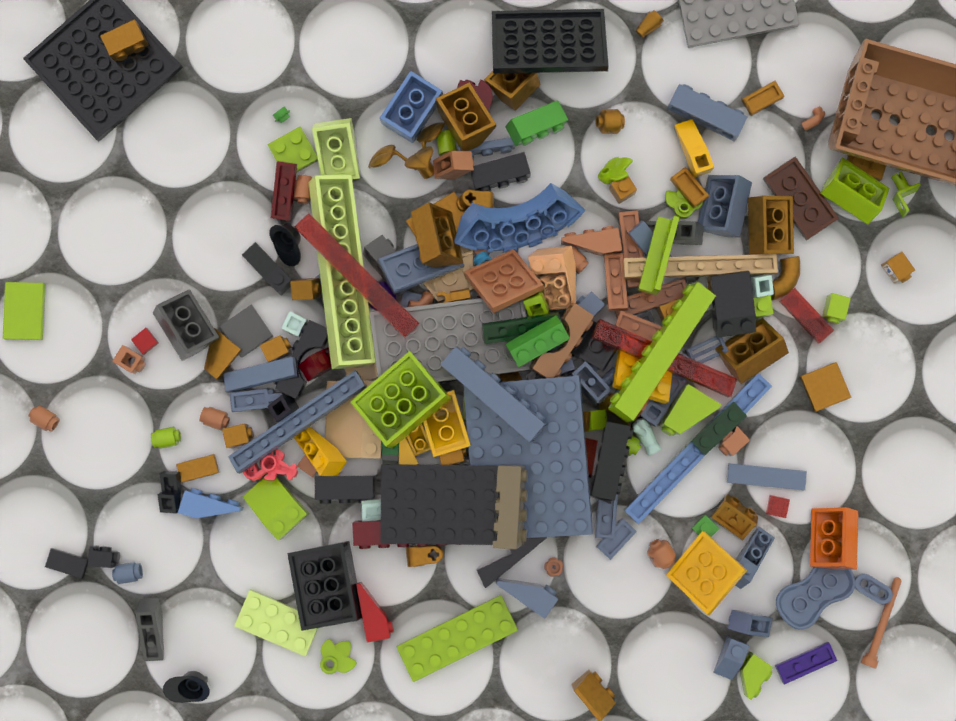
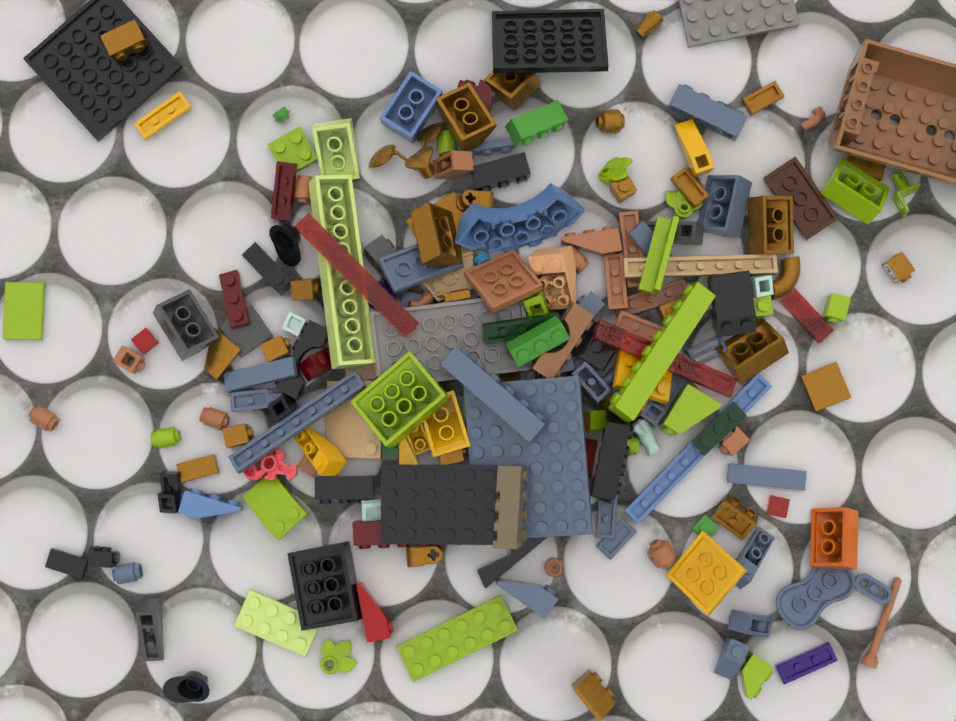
none -> yellow plate [134,91,192,140]
none -> dark red plate [219,270,250,330]

